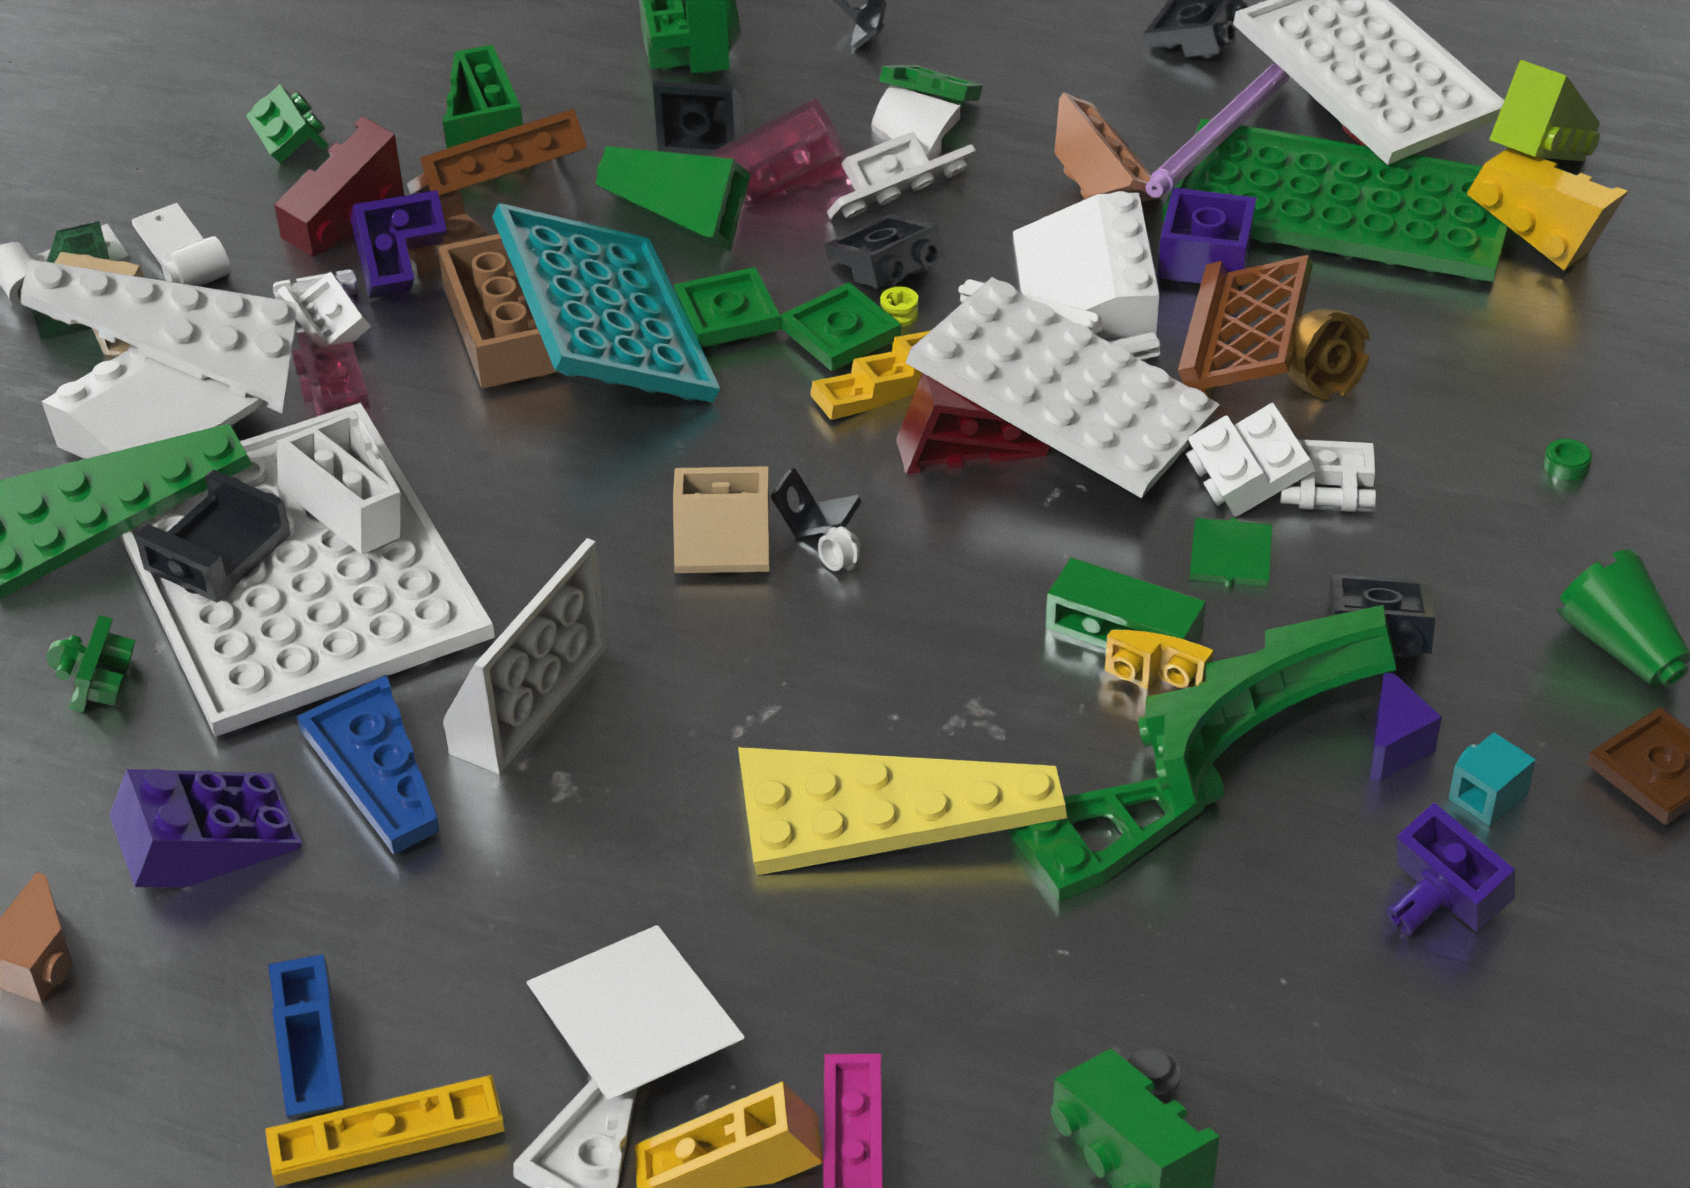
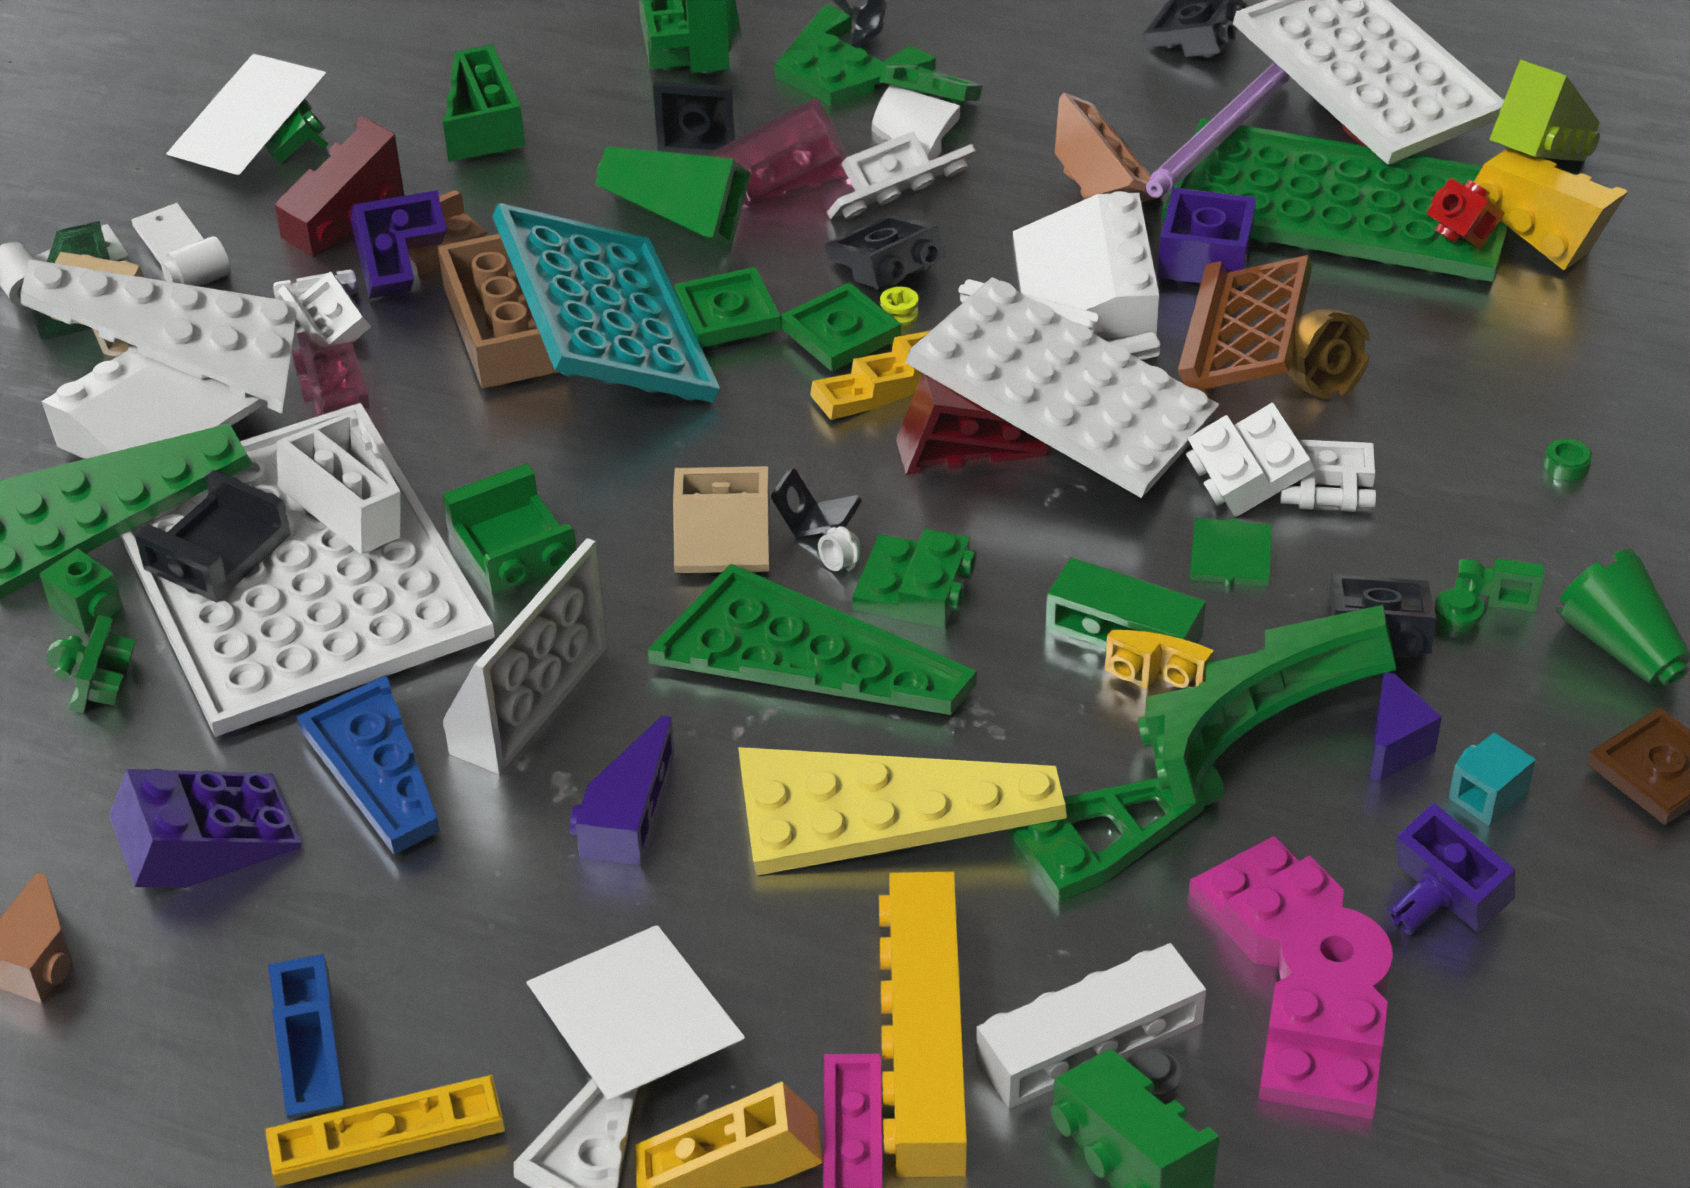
dark orange fence [407,109,588,196] -> none
none -> green brick [39,548,123,633]
none -> white sticker [166,54,326,175]
none -> green panel [442,463,577,595]
none -> dark purple slope [570,716,675,866]
none -> green wing [647,564,977,715]
none -> green wing [774,4,936,105]
none -> green plate [852,529,977,628]
none -> yellow brick [879,872,967,1178]
none -> white brick [976,943,1206,1110]
none -> dark pink plate [1189,836,1393,1119]
none -> red brick [1426,177,1505,249]
none -> green plate [1434,588,1484,632]
none -> green plate [1455,558,1544,612]

